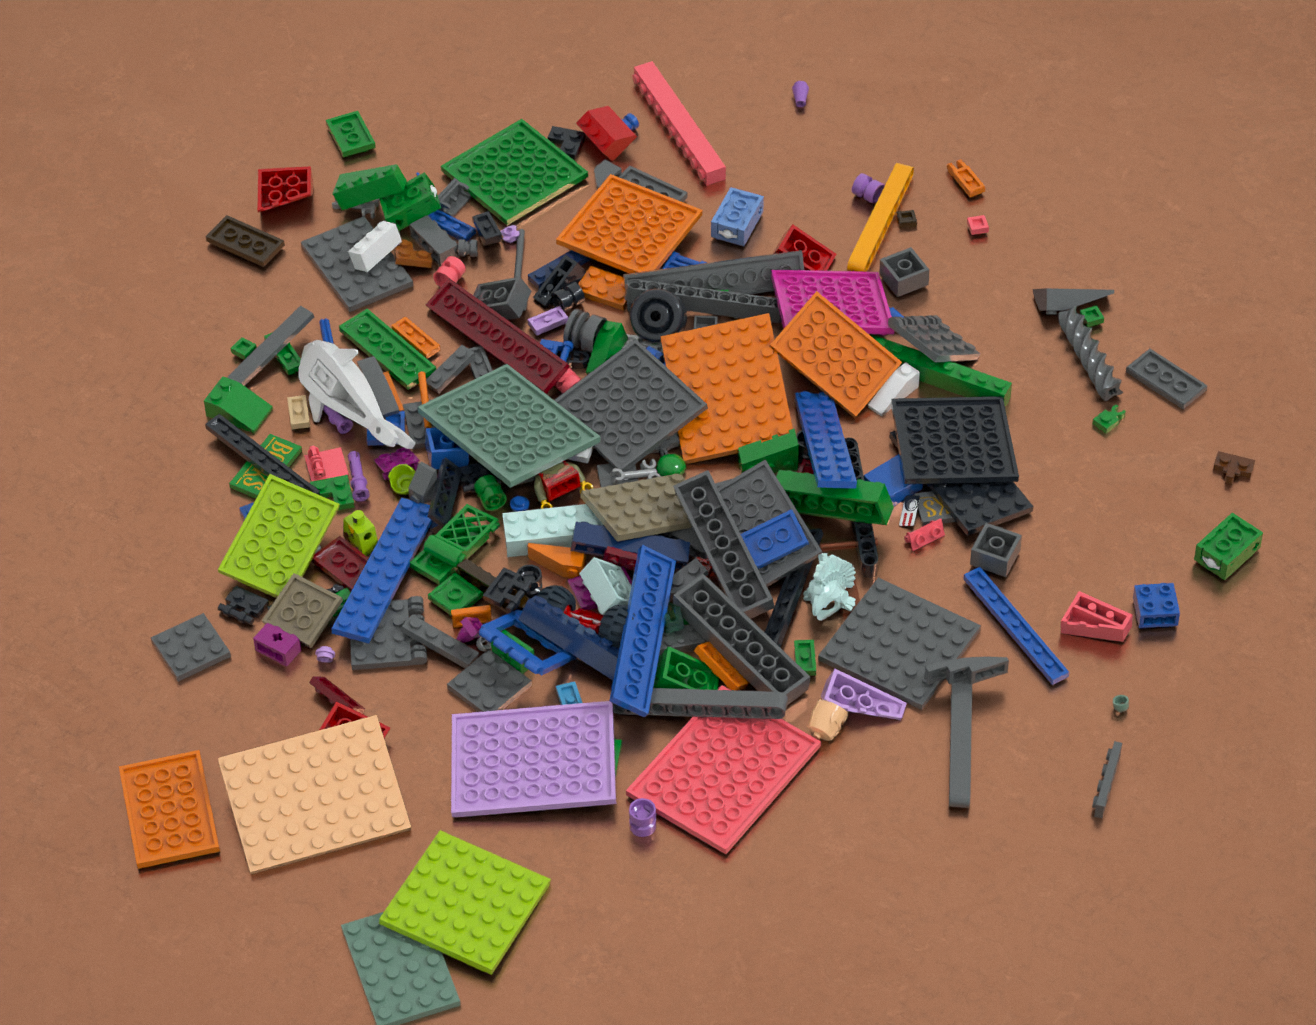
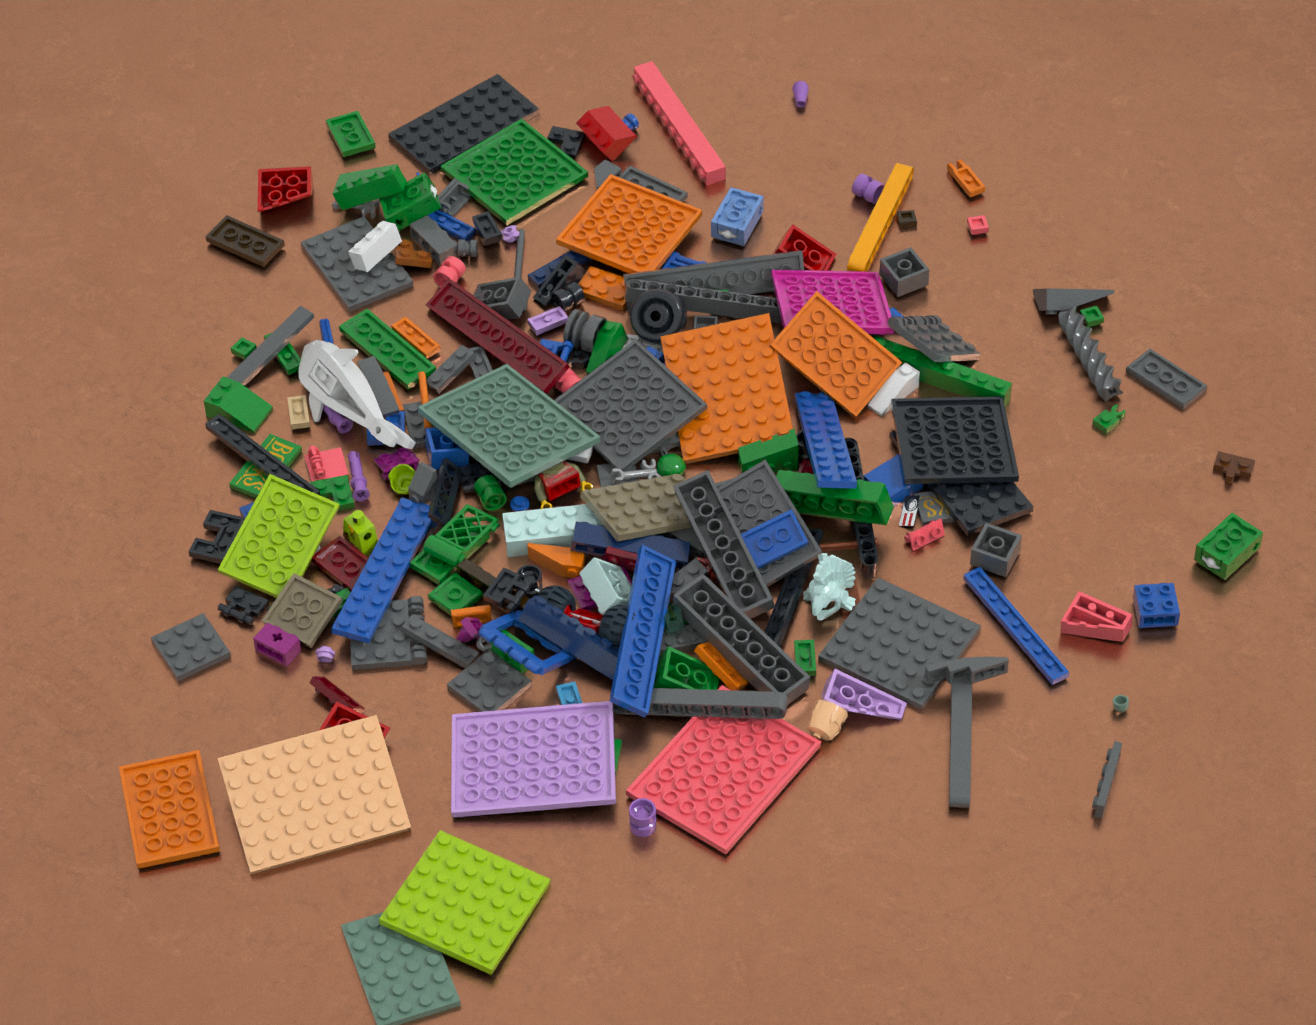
none -> black plate [188,510,245,564]
none -> black plate [388,74,540,175]

